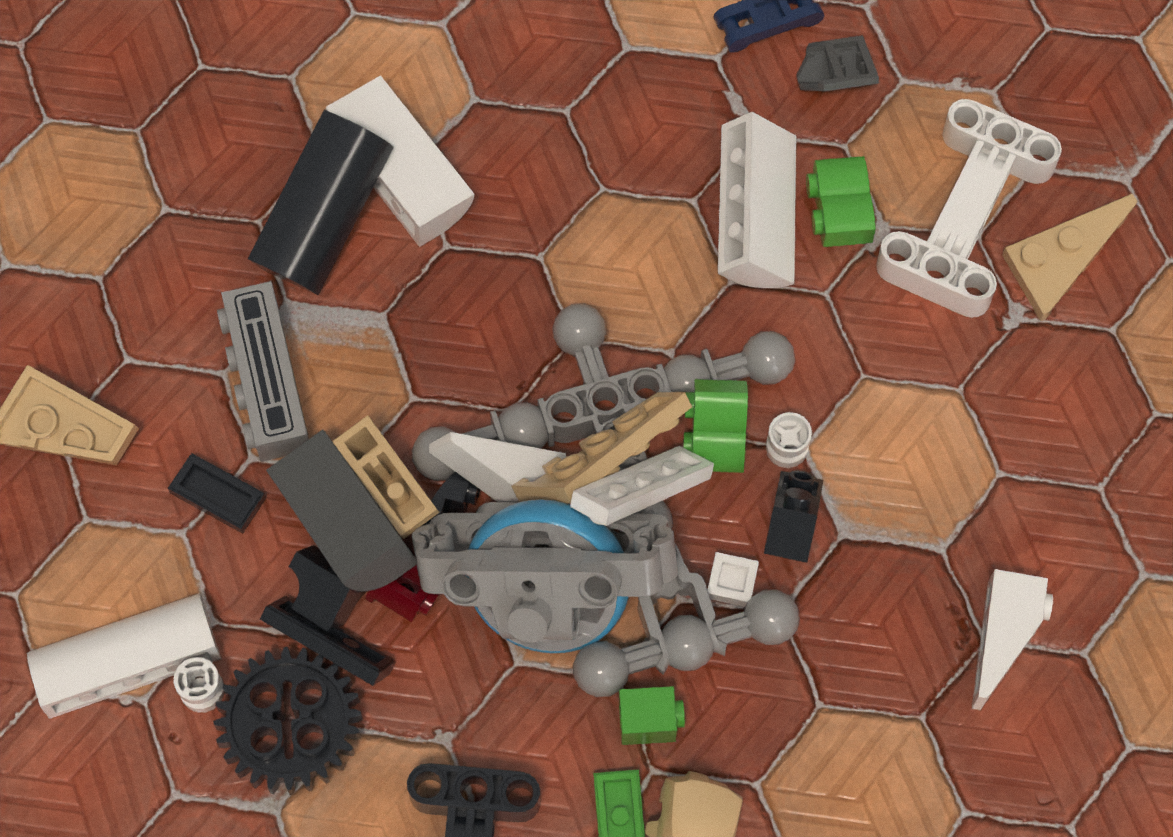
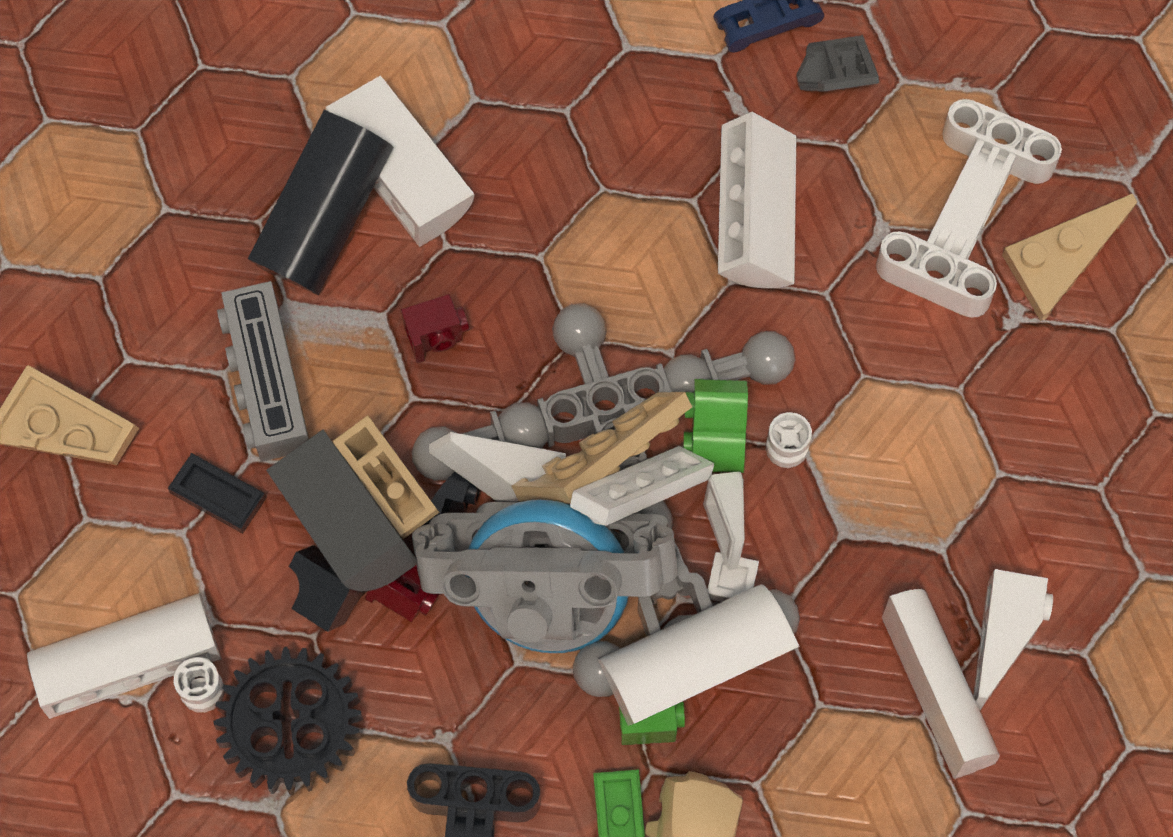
black tile [260,596,396,686] -> none
black slope [764,470,823,563] -> none
bright green brick [806,156,876,247] -> none
none -> dark red brick [401,294,470,363]
none -> white brick [598,584,800,726]
none -> white slope [703,472,745,570]
none -> white brick [882,589,1000,780]

